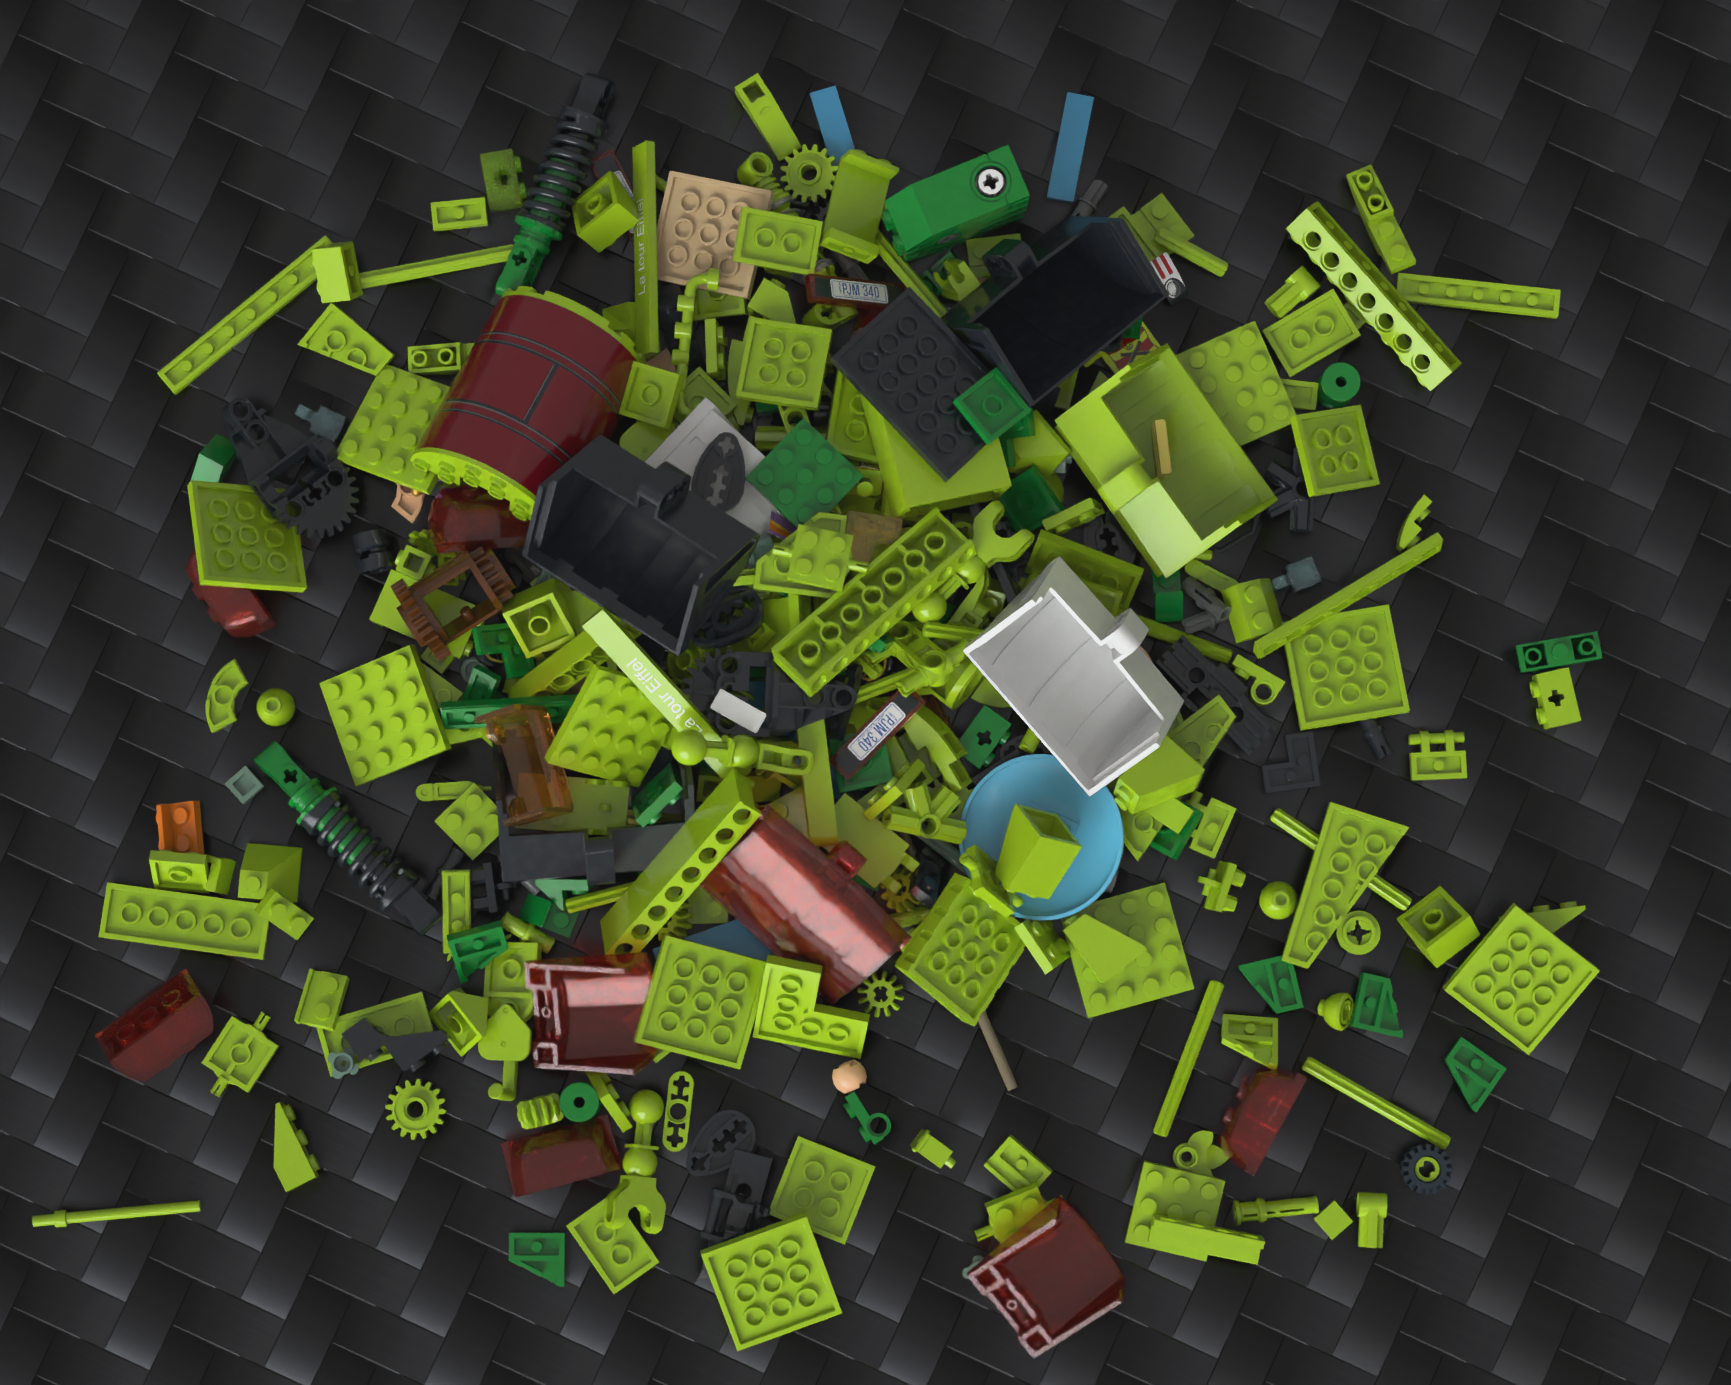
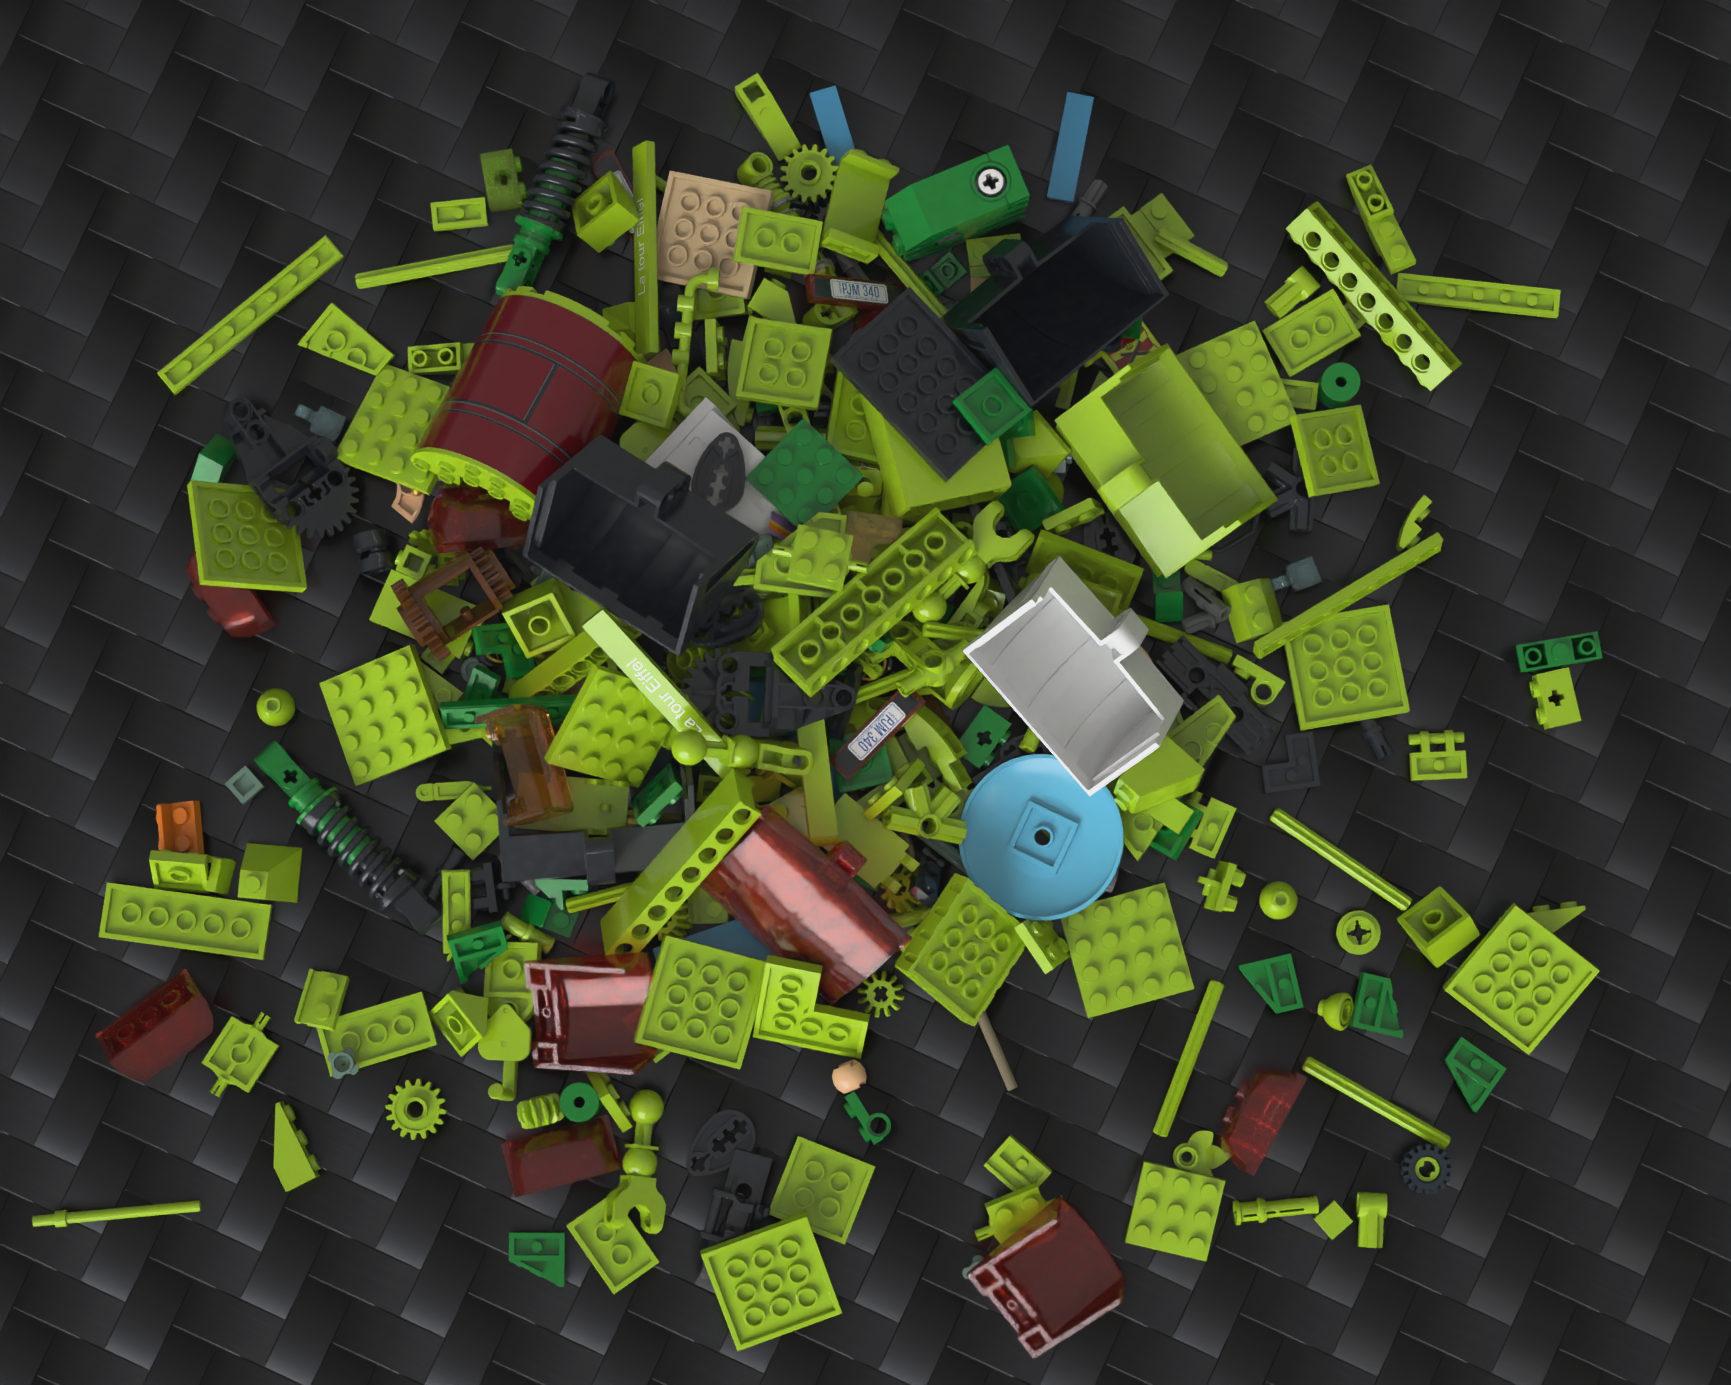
lime tile [205,659,249,733] -> none
lime plate [254,888,314,940] -> none
lime brick [311,241,363,303] -> none
black arch [341,1018,451,1072] -> none
lime beam [662,1071,694,1152] -> none
white sticker [710,689,766,733] -> none
lime piece [910,1129,956,1169] -> none
lime hinge [933,258,981,302] -> none
lime plate [959,844,1024,918] -> none
lime slope [995,804,1082,900] -> none
lime slope [1062,913,1147,984] -> none
lime fence [1148,1214,1265,1265] -> none
sticker [1150,252,1188,306] -> none
light yellow tile [1151,419,1172,479] -> none
lime wing [1221,1014,1278,1070] -> none
lime wing [1281,802,1409,969] -> none

